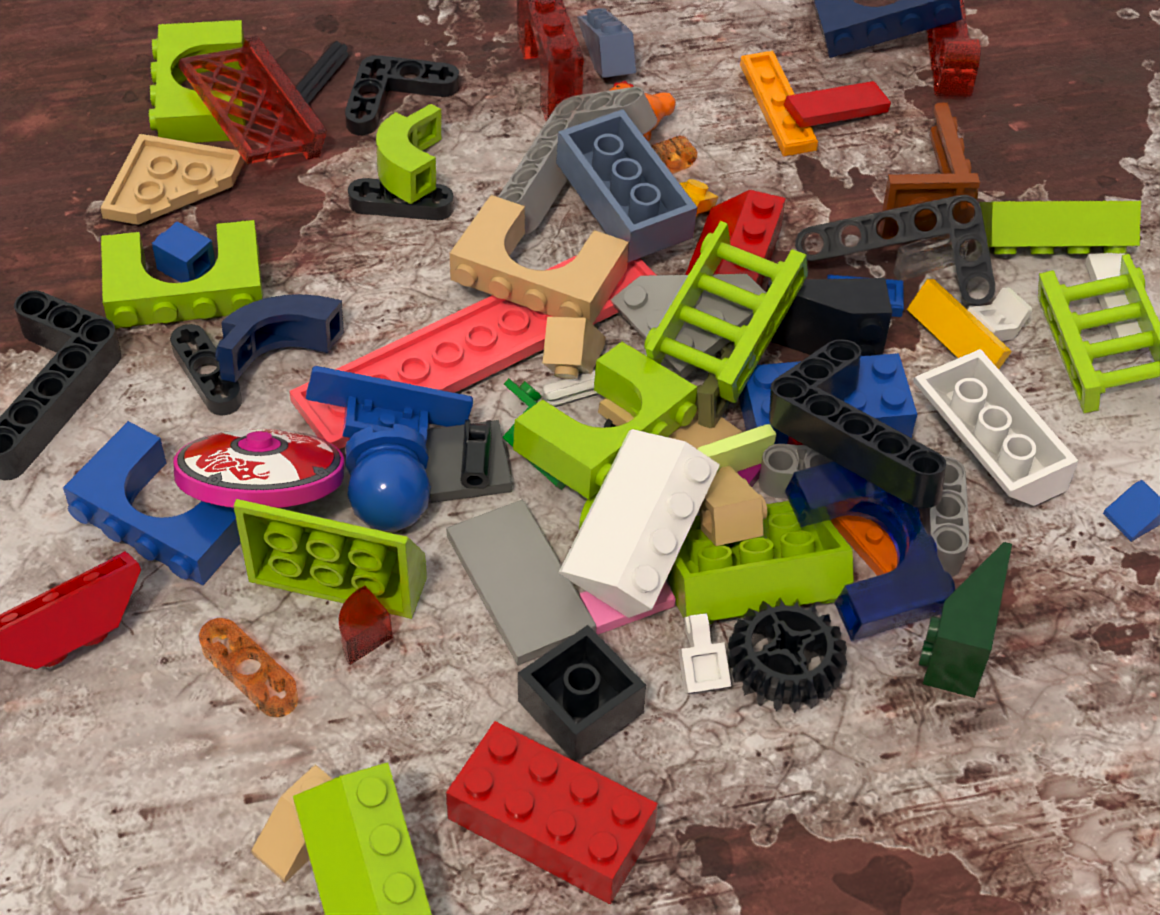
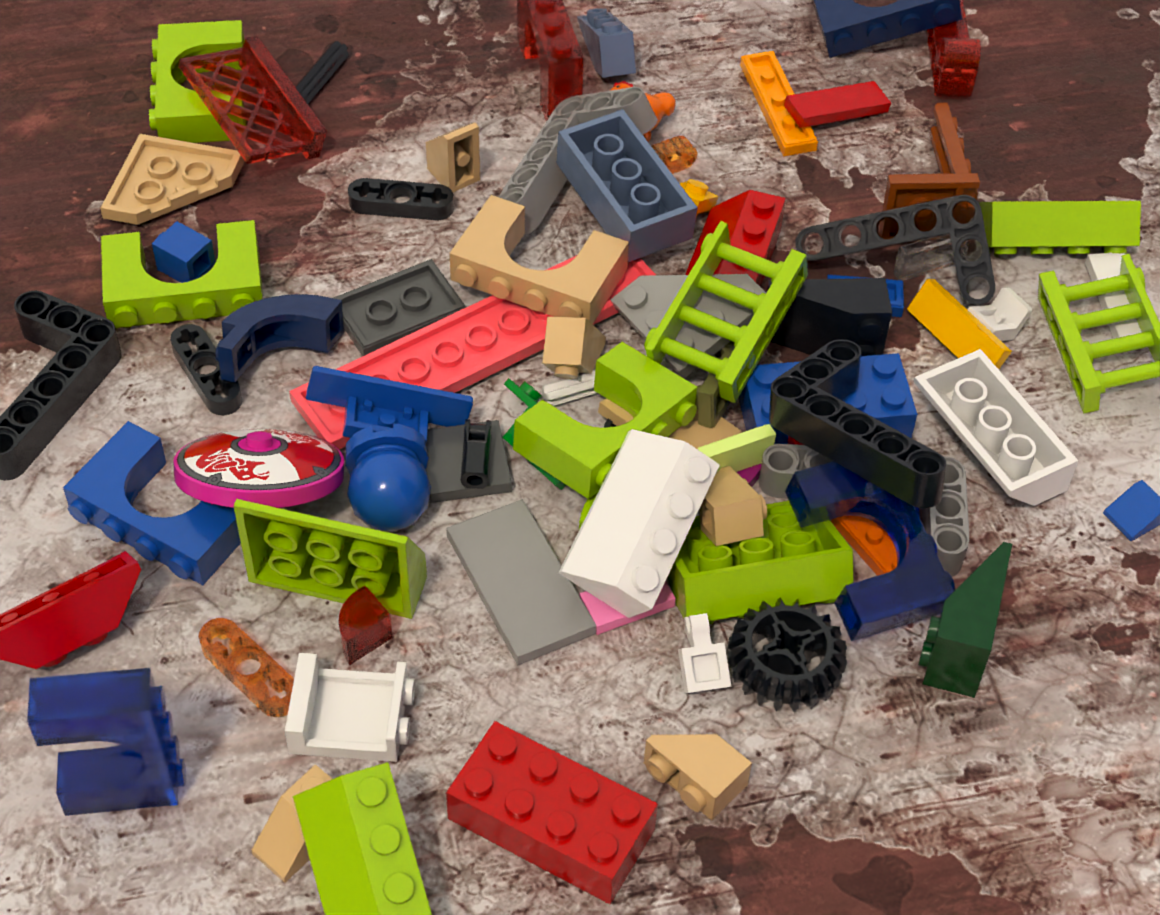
black beam [345,55,460,136] -> none
lime arch [376,104,441,204] -> none
black brick [518,625,646,762] -> none
none -> clear blue arch [27,668,186,816]
none -> white panel [284,653,415,762]
none -> dark grey tile [333,259,466,356]
none -> tan slope [426,122,480,192]
none -> tan slope [644,734,752,820]

